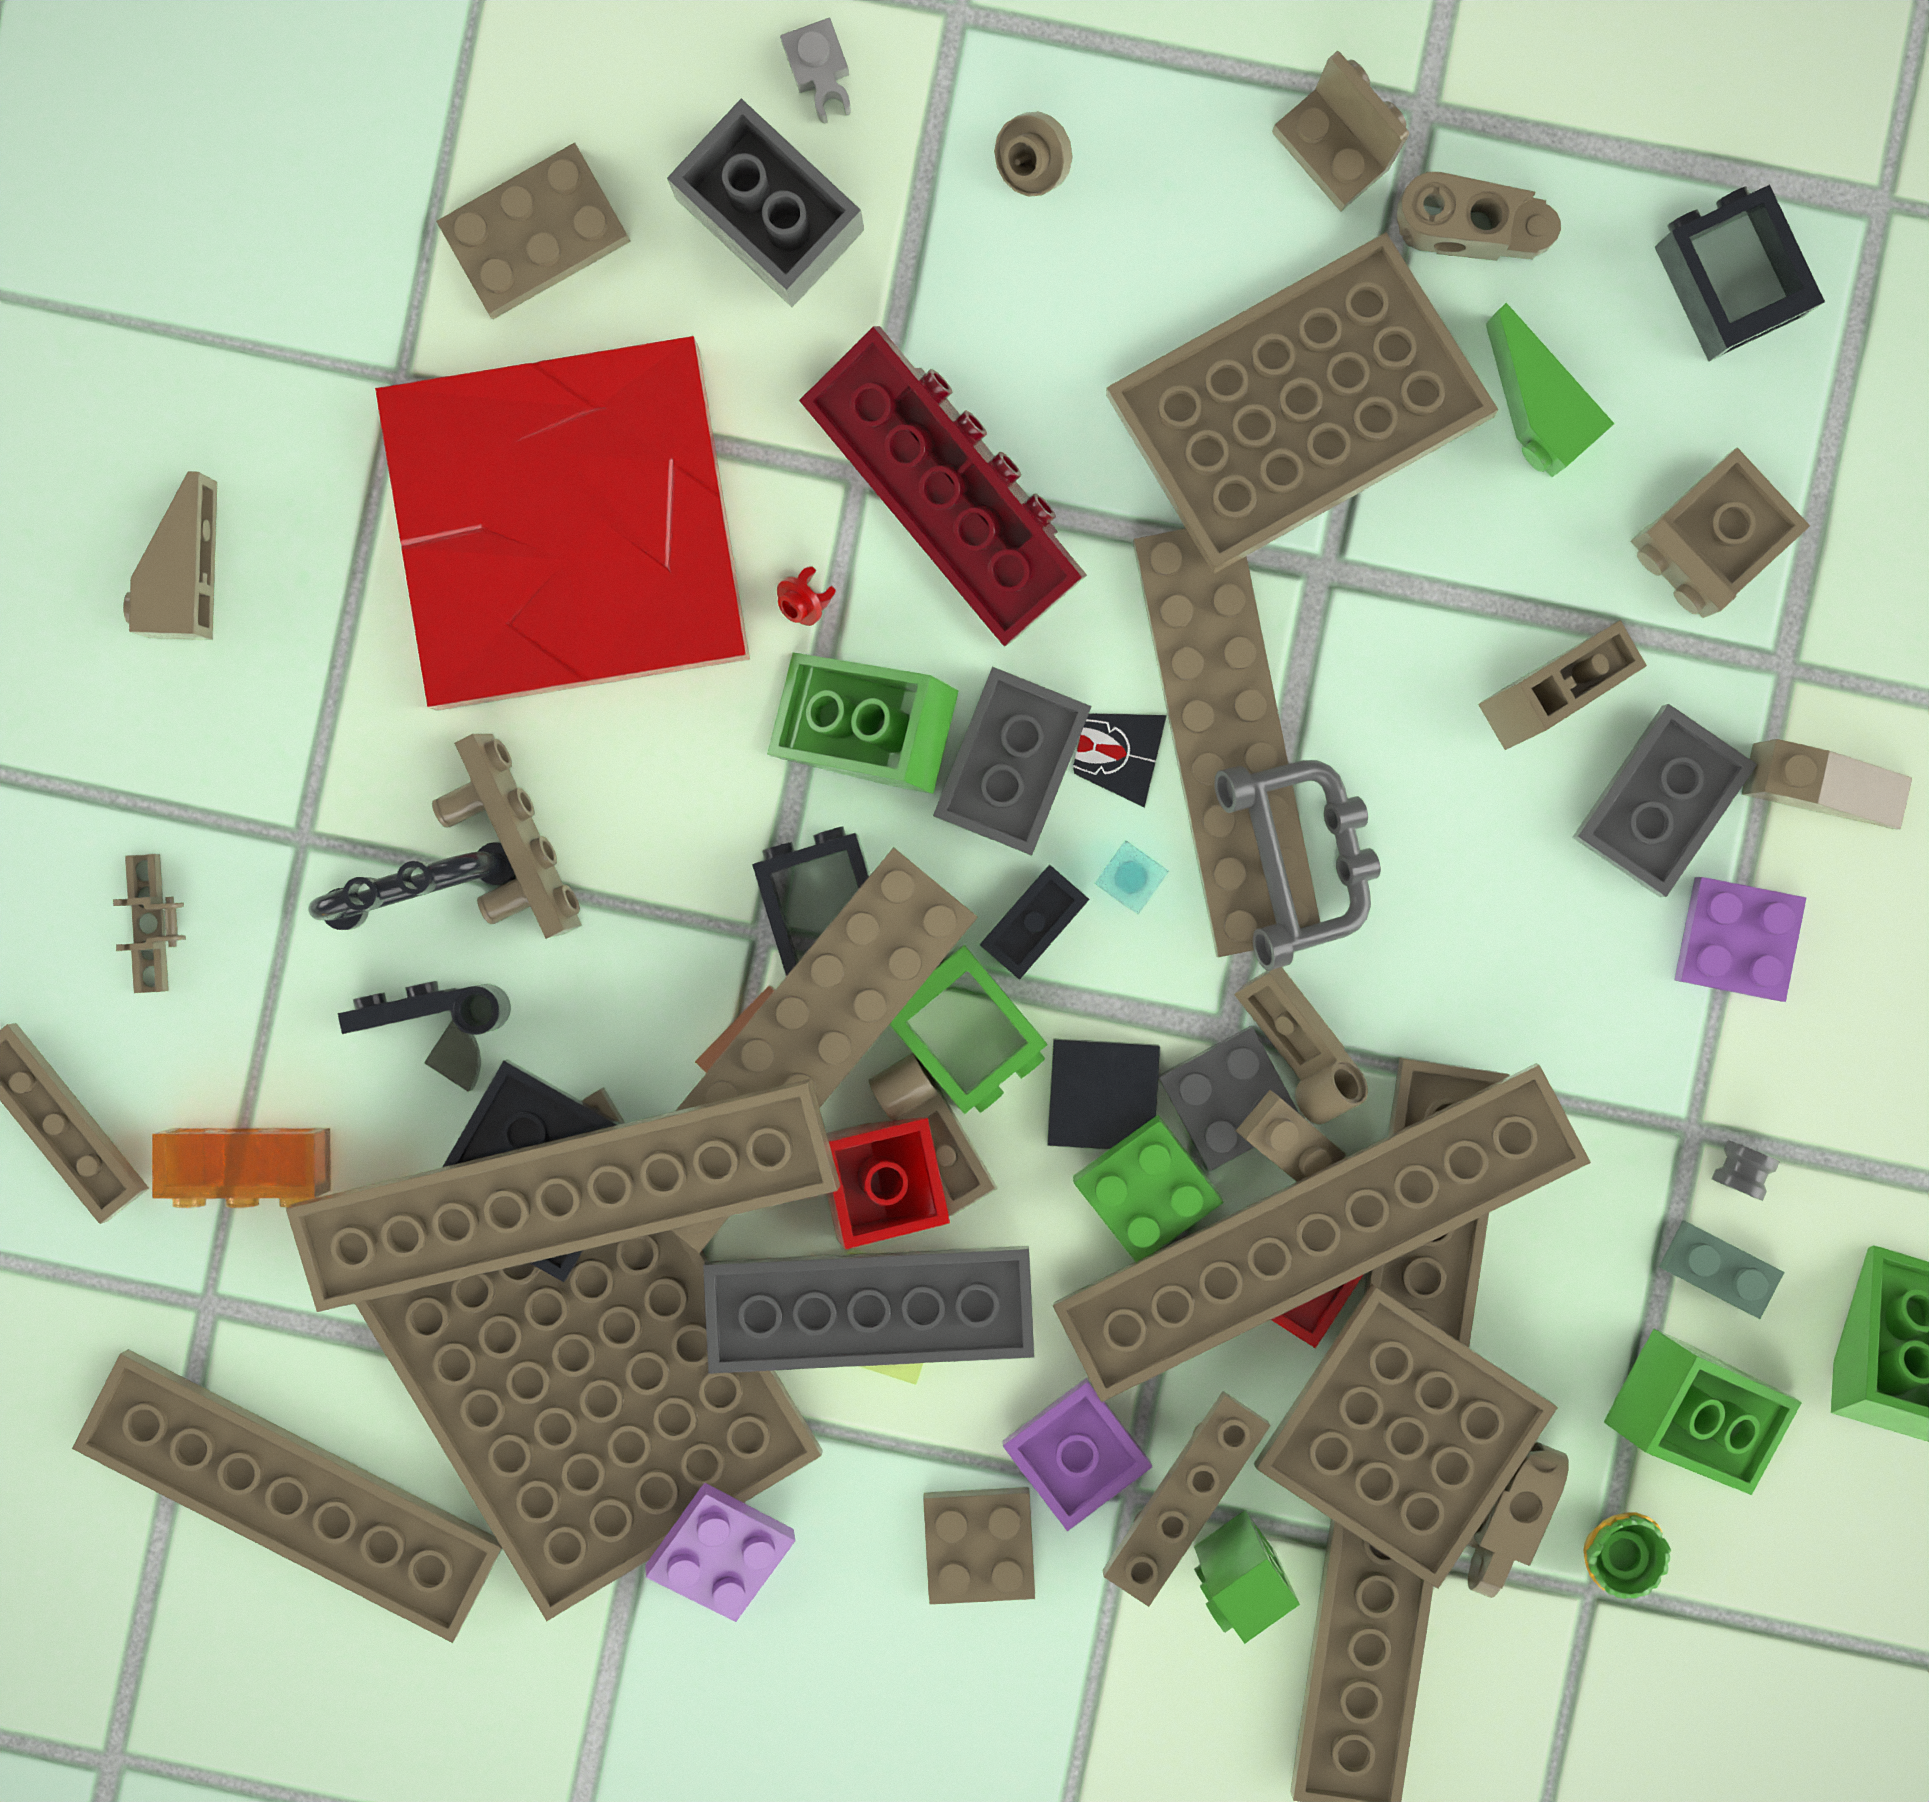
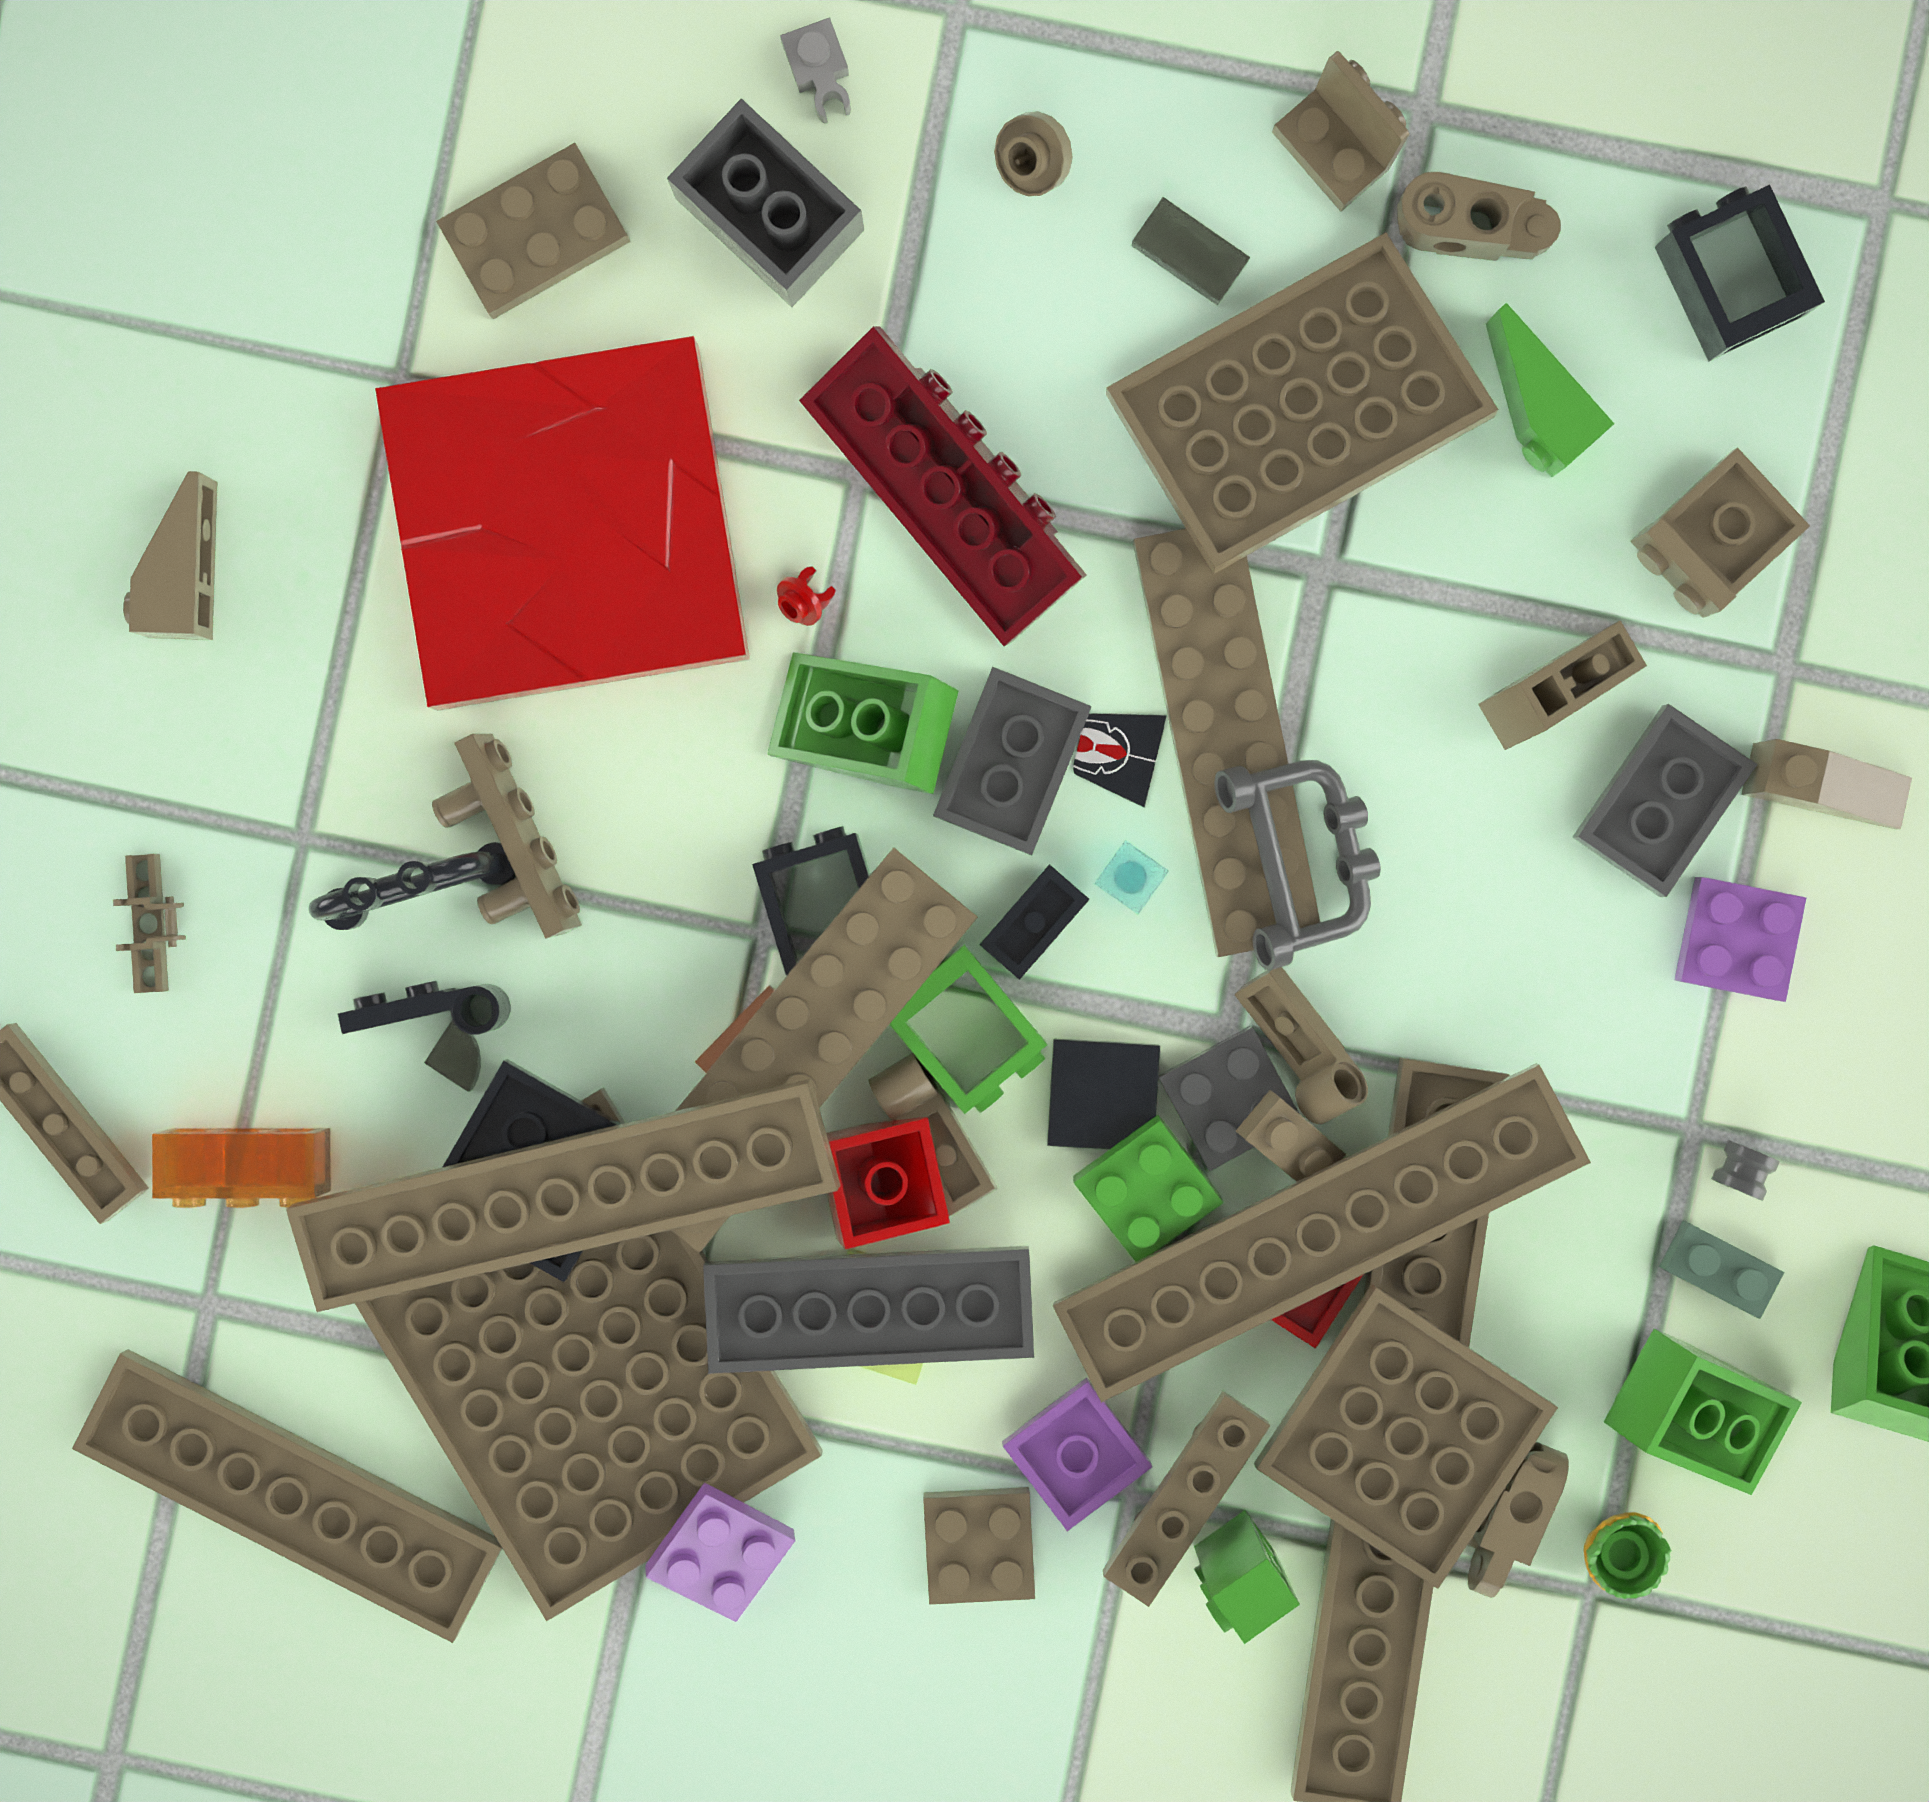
none -> clear smoke tile [1131,197,1250,306]

